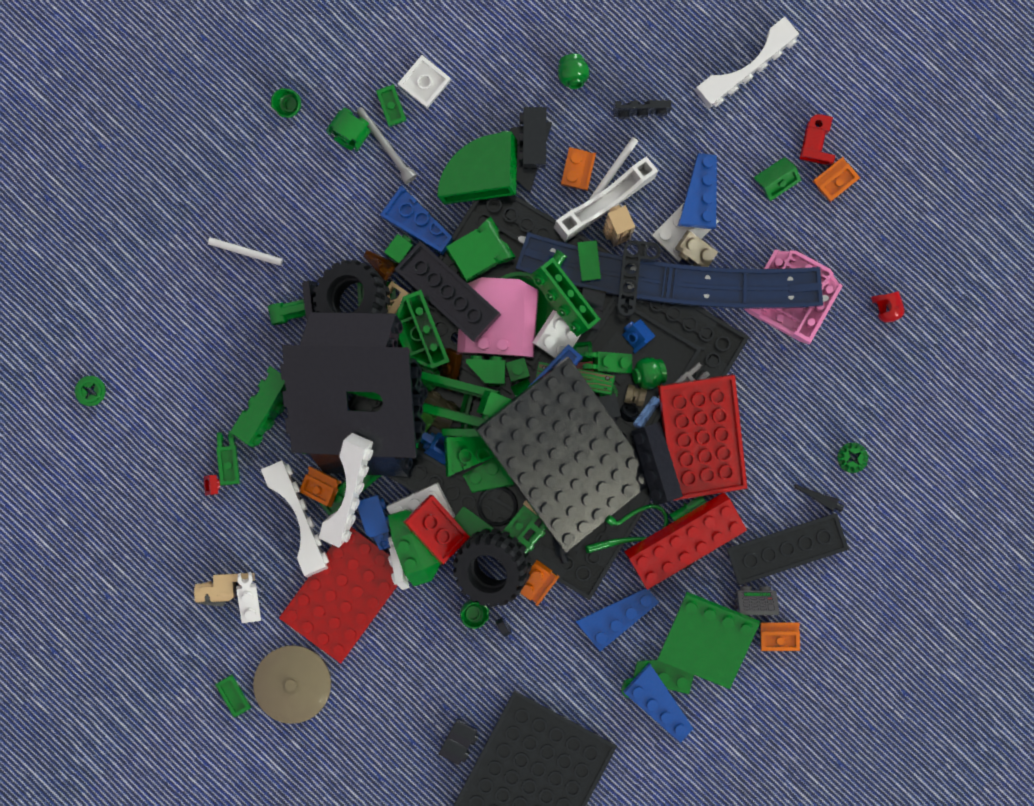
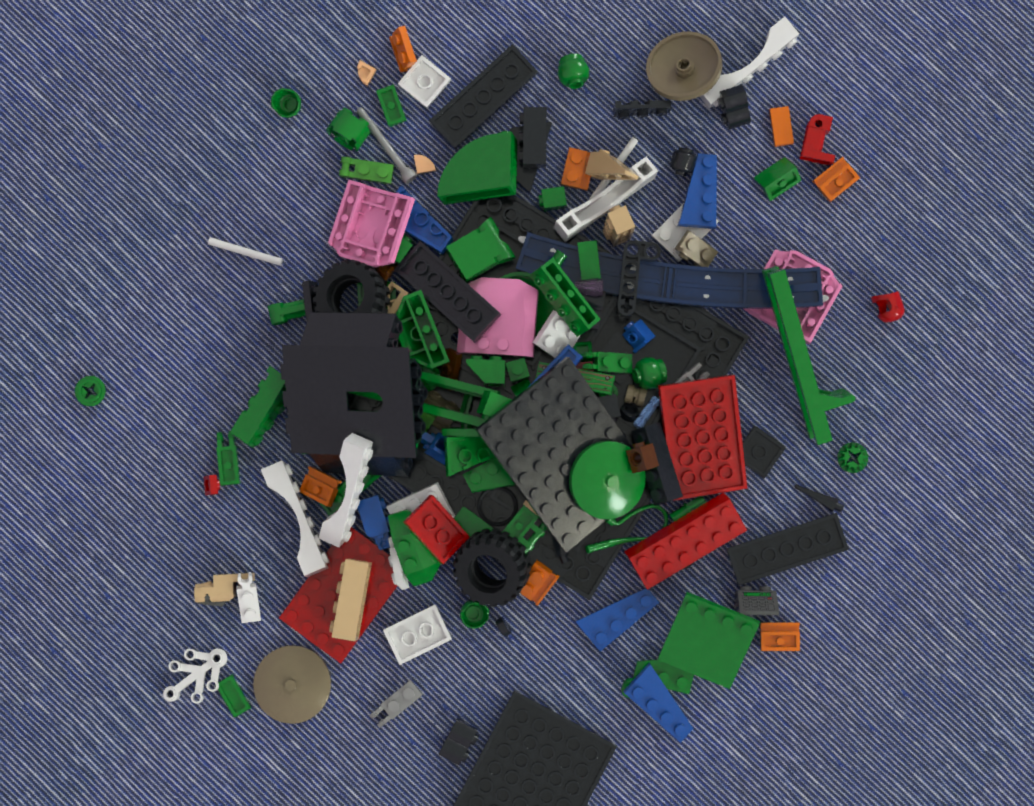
none -> white plant [163,649,228,704]
none -> bright pink wedge [328,180,415,267]
none -> tan brick [329,558,372,641]
none -> bright green plate [339,157,394,185]
none -> light nougat tile [357,60,377,87]
none -> light grey hinge [369,680,423,728]
none -> white plate [383,604,452,665]
none -> orange plate [389,26,417,73]
none -> light nougat tile [414,155,436,174]
none -> black plate [429,44,538,149]
none -> green brick [538,186,567,211]
none -> green dish [569,441,645,519]
none -> clear purple cone [575,278,603,297]
none -> tan slope [585,149,639,180]
none -> reddish brown brick [626,442,659,474]
none -> dark tan dish [646,31,723,101]
none -> black head [670,147,697,176]
none -> black brick [717,85,751,130]
none -> black tile [742,425,786,479]
none -> green piece [762,266,855,445]
none -> orange tile [769,106,794,147]

